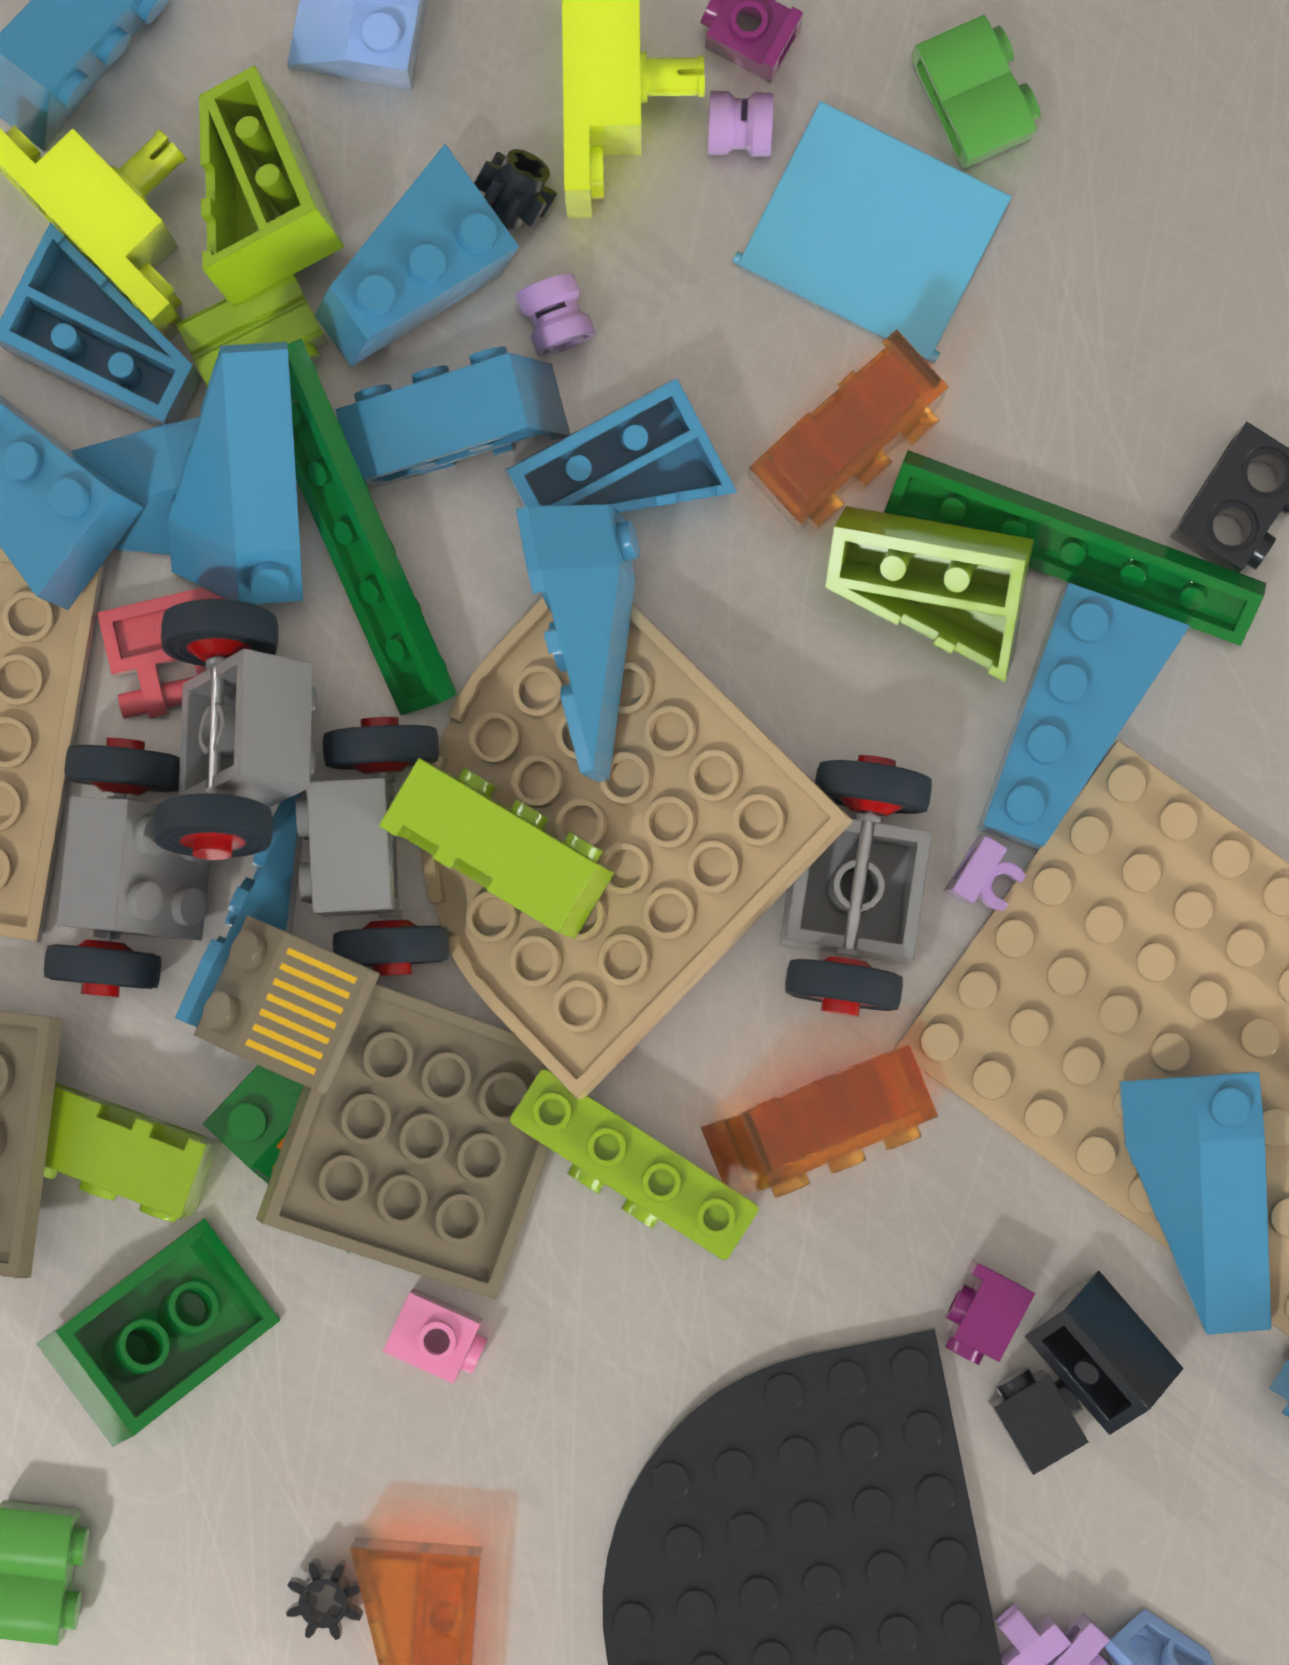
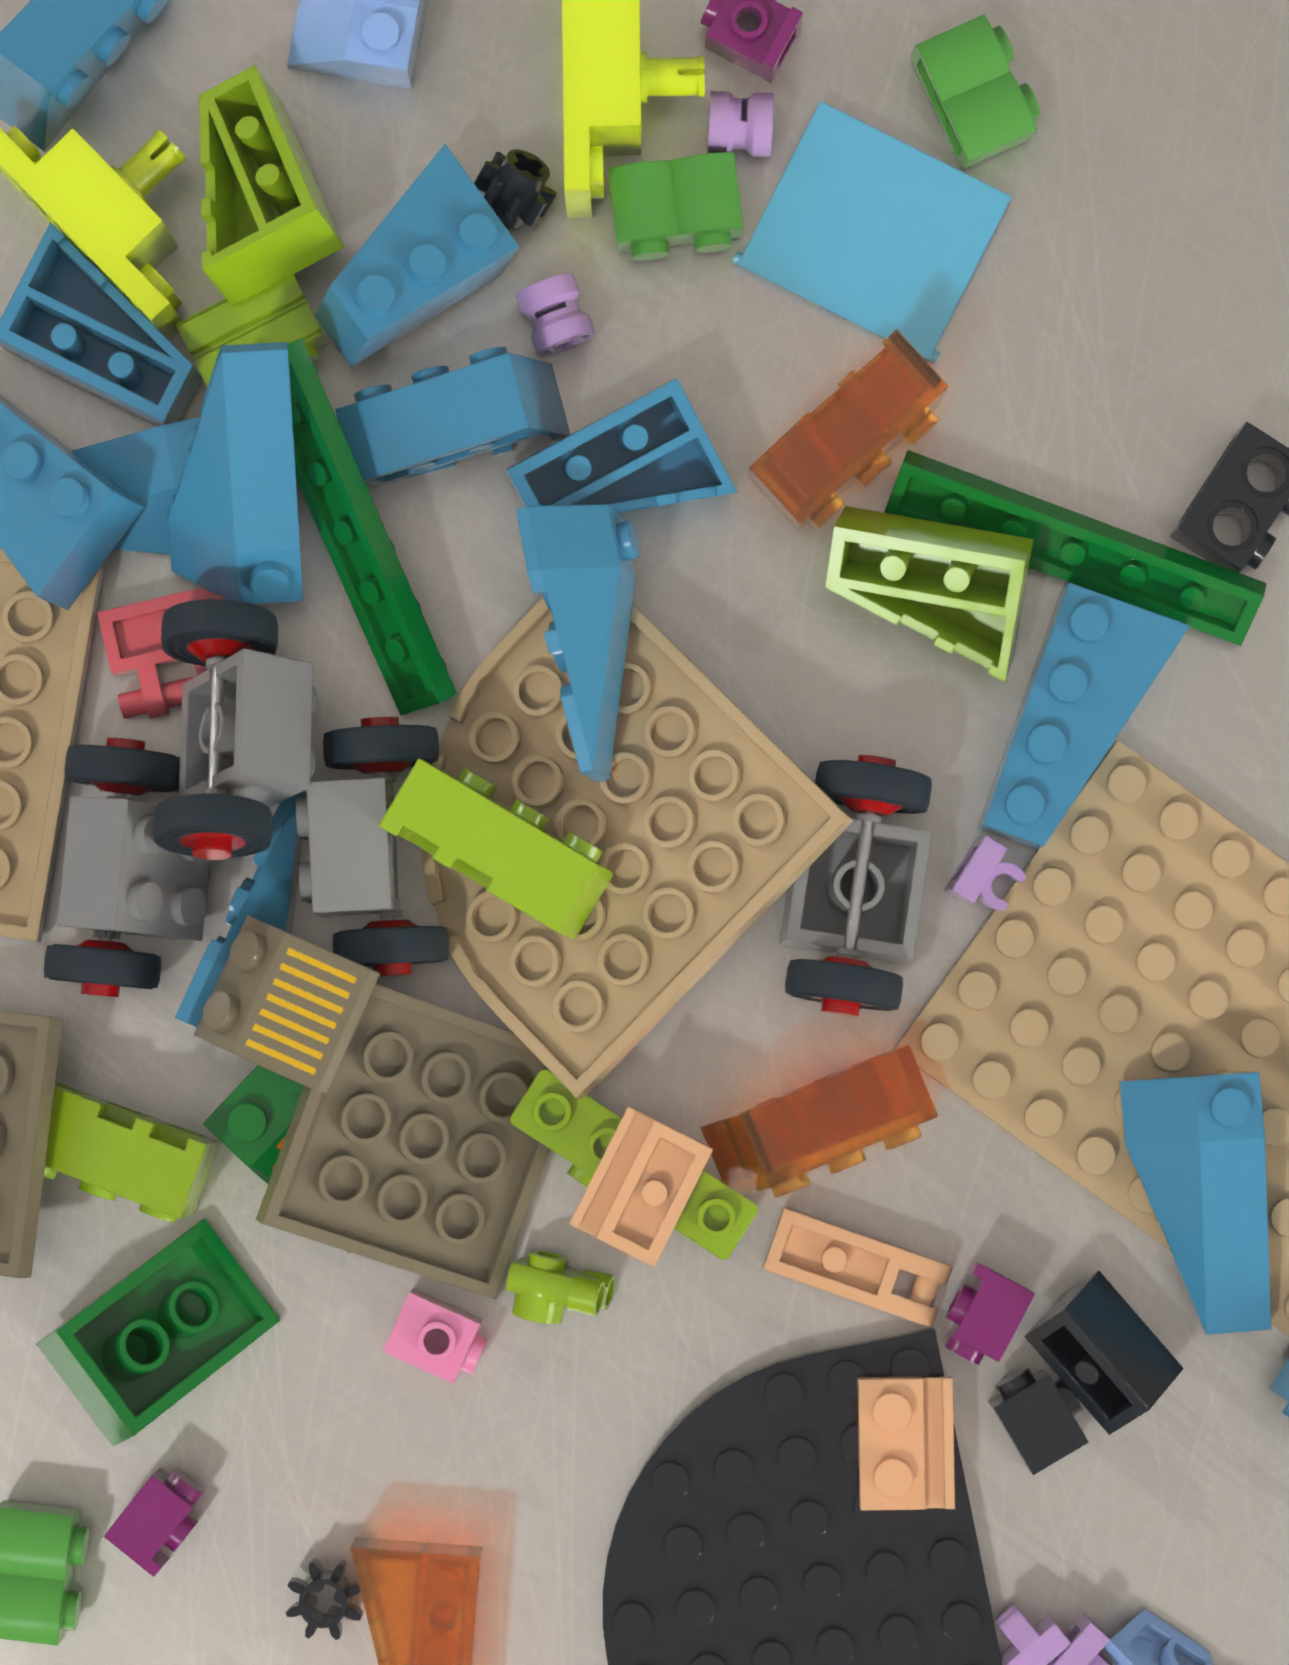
none -> magenta brick [103,1468,204,1577]
none -> lime plate [506,1250,615,1324]
none -> light nougat plate [569,1106,713,1267]
none -> bright green brick [608,152,744,261]
none -> light nougat plate [763,1207,953,1327]
none -> light nougat plate [857,1376,955,1510]

